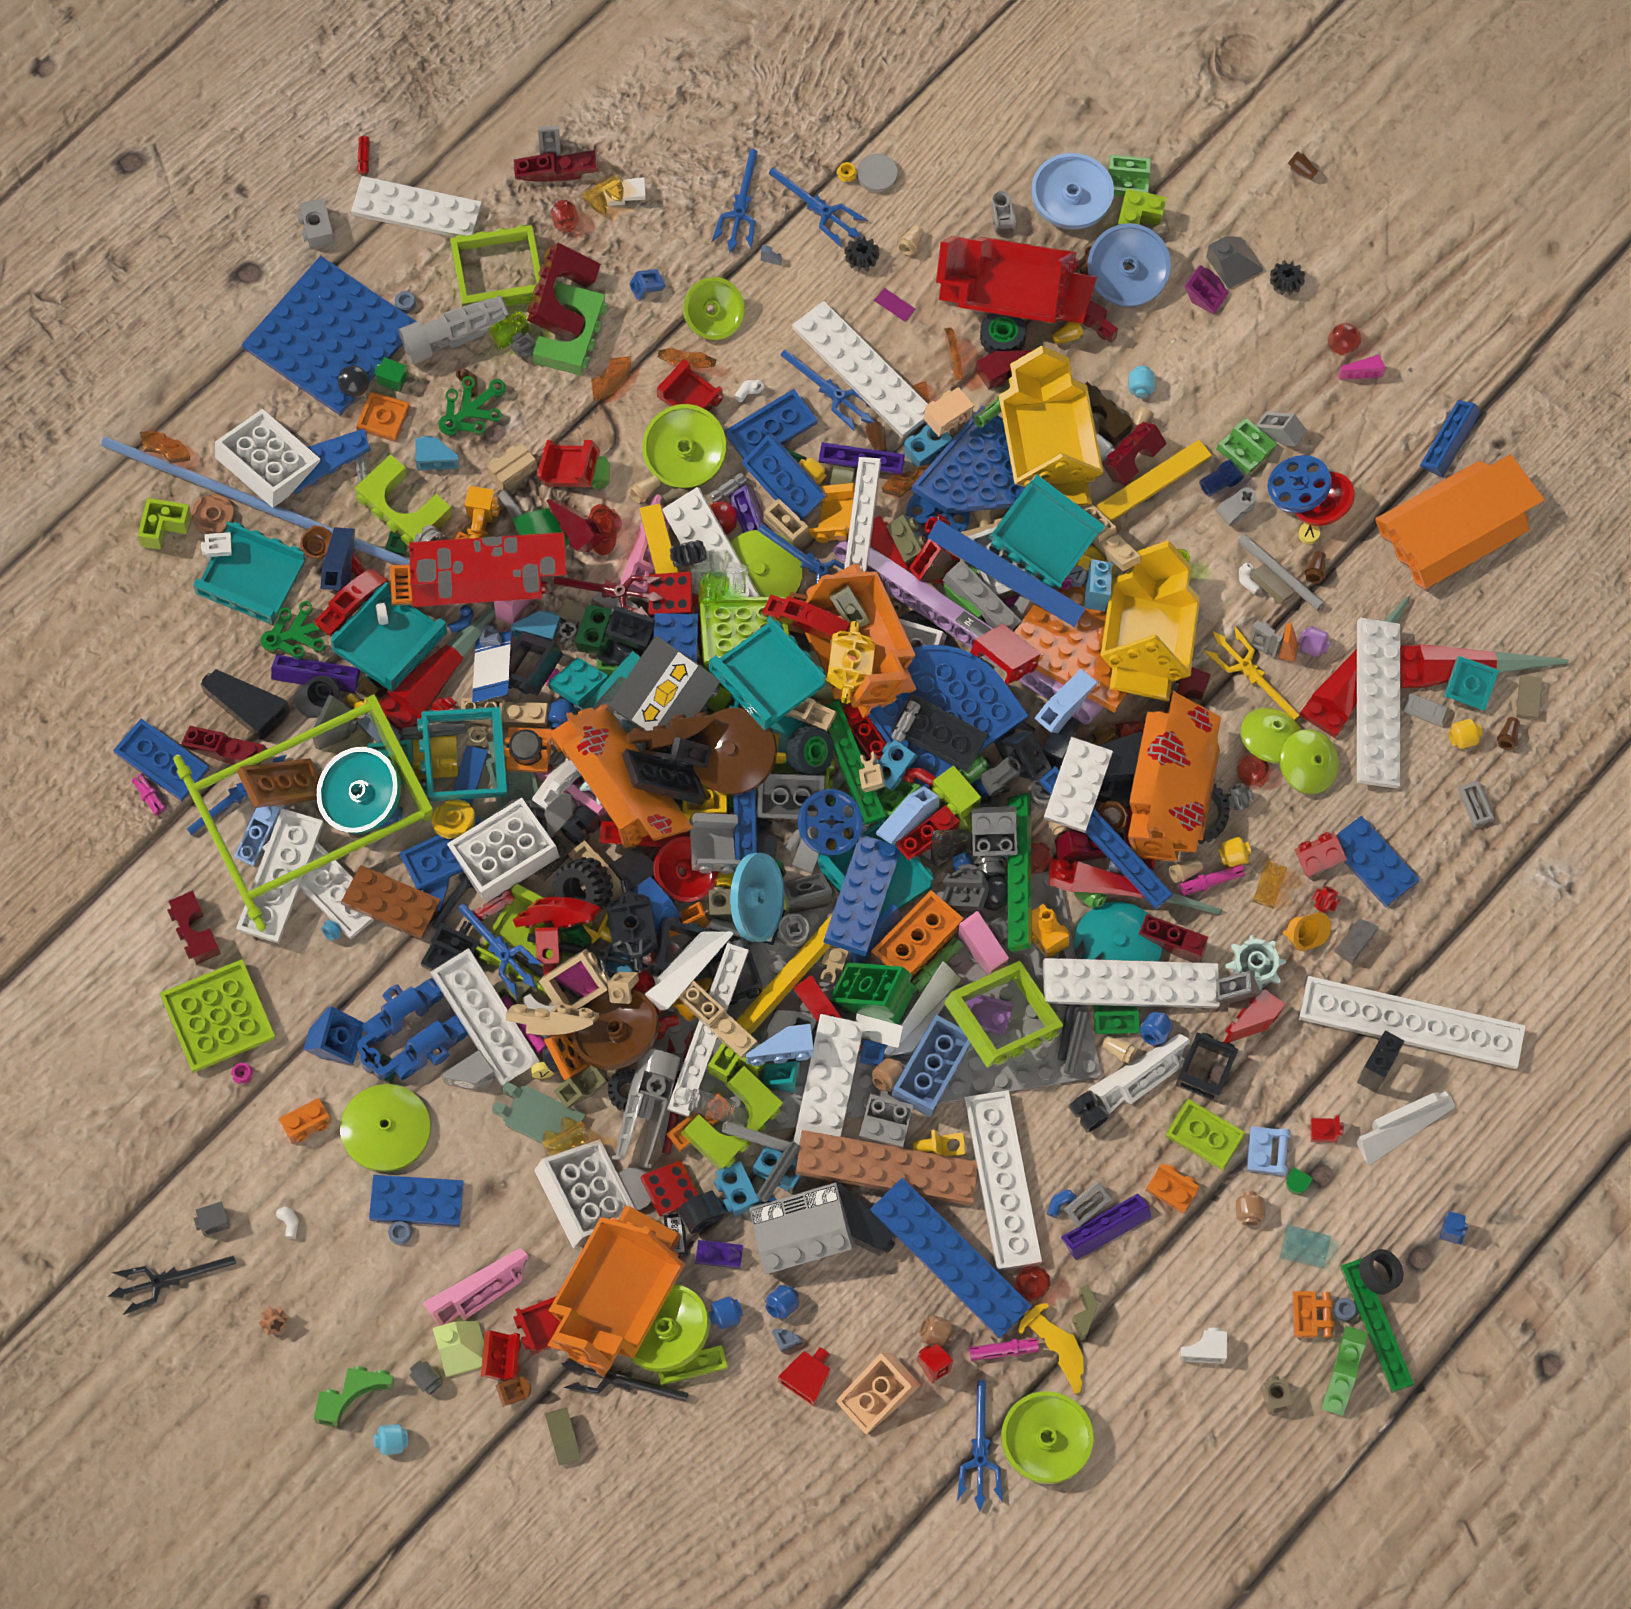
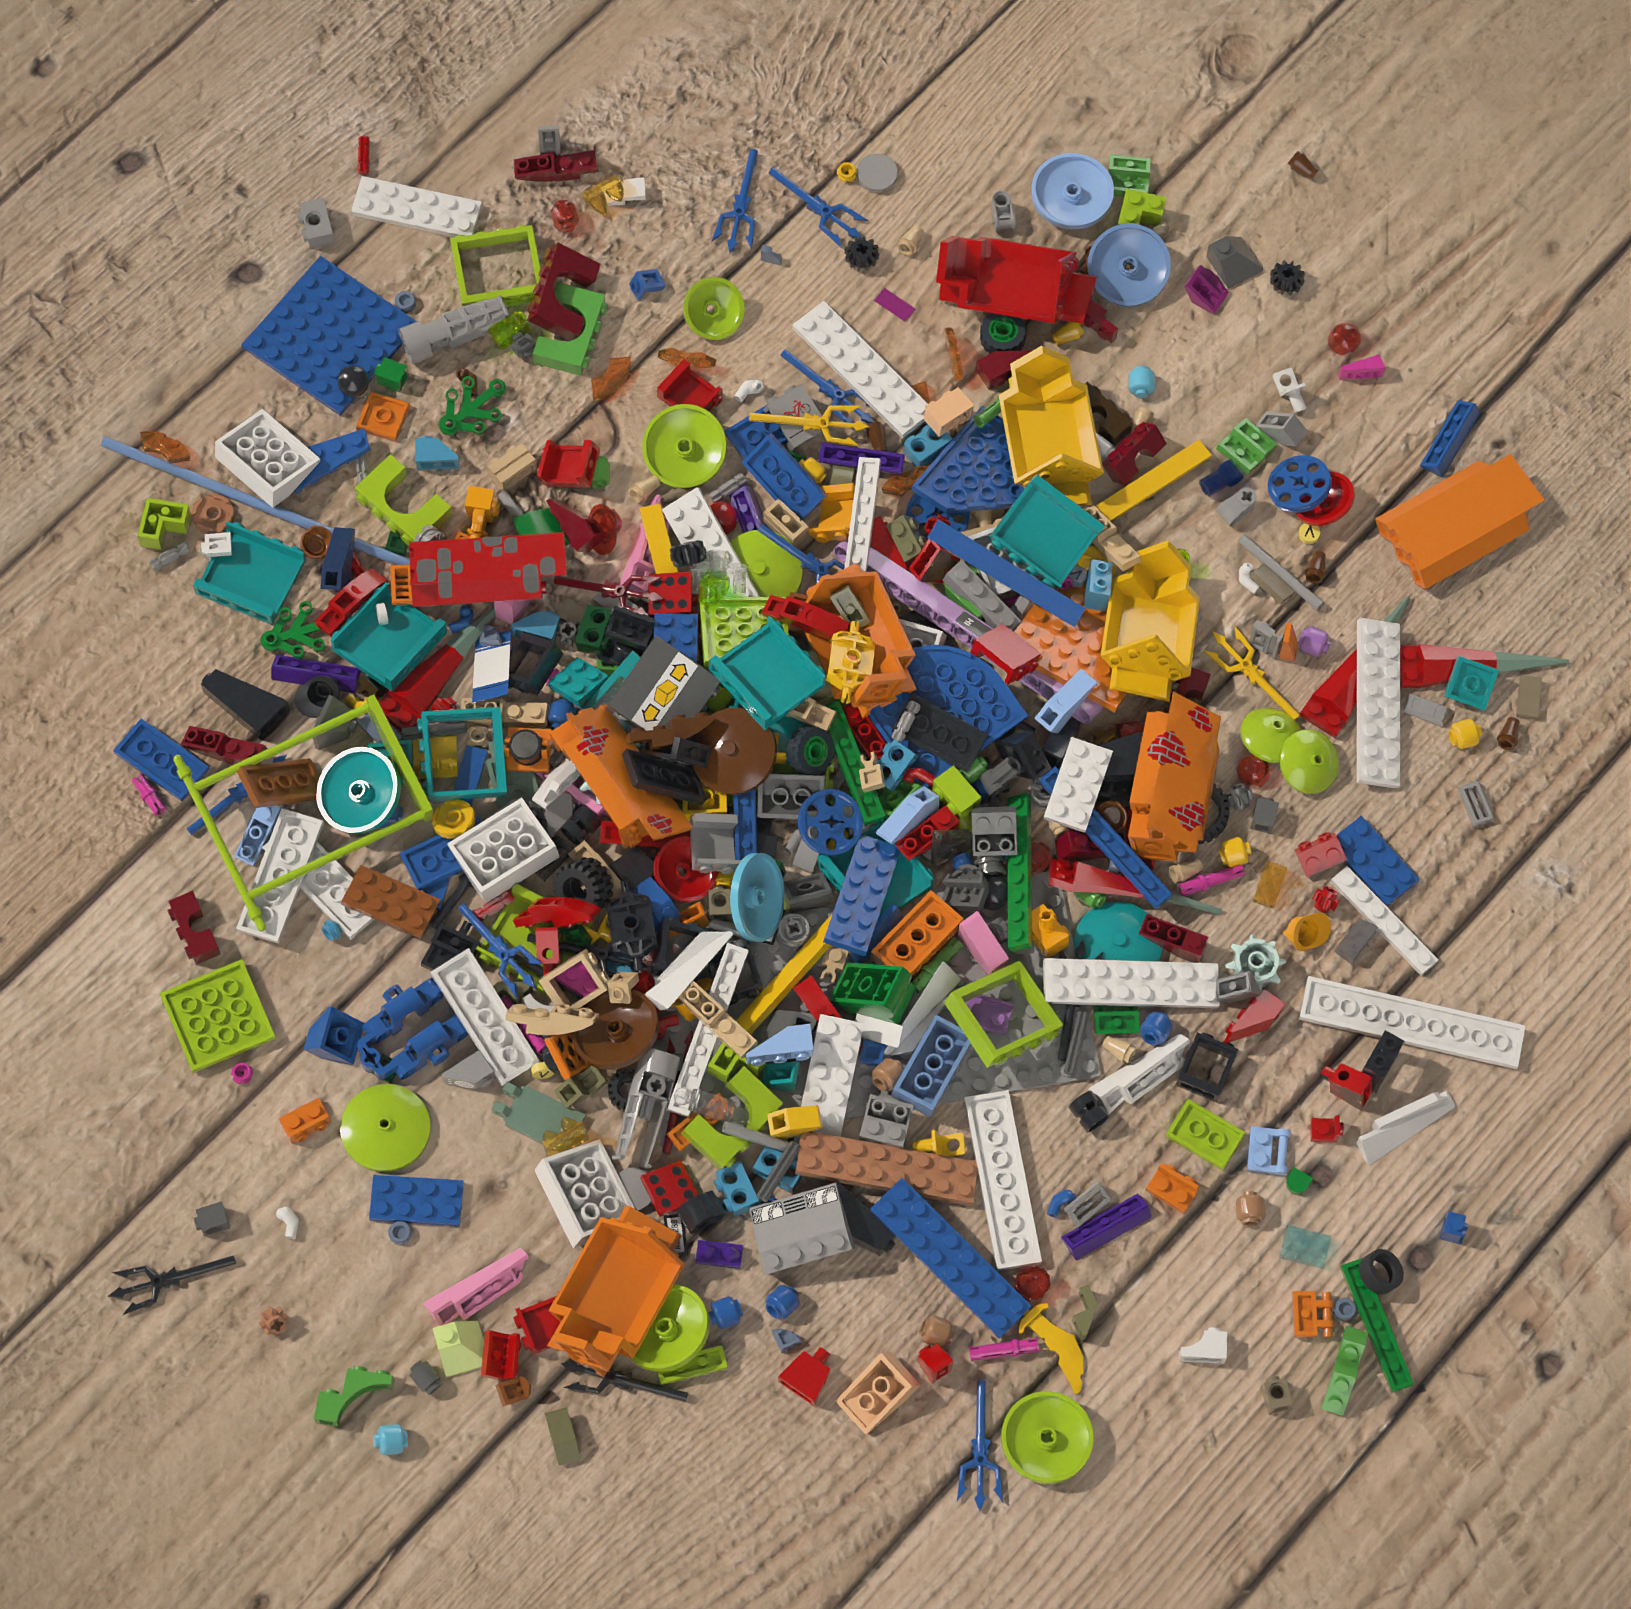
none -> light grey axle [149,541,189,571]
none -> yellow piece [749,406,869,447]
none -> light grey panel [764,384,829,451]
none -> yellow slope [767,1105,823,1140]
none -> dark grey brick [1250,797,1279,834]
none -> white bracket [1273,368,1307,413]
none -> red torso [1320,1064,1372,1111]
none -> white plate [1330,866,1438,976]

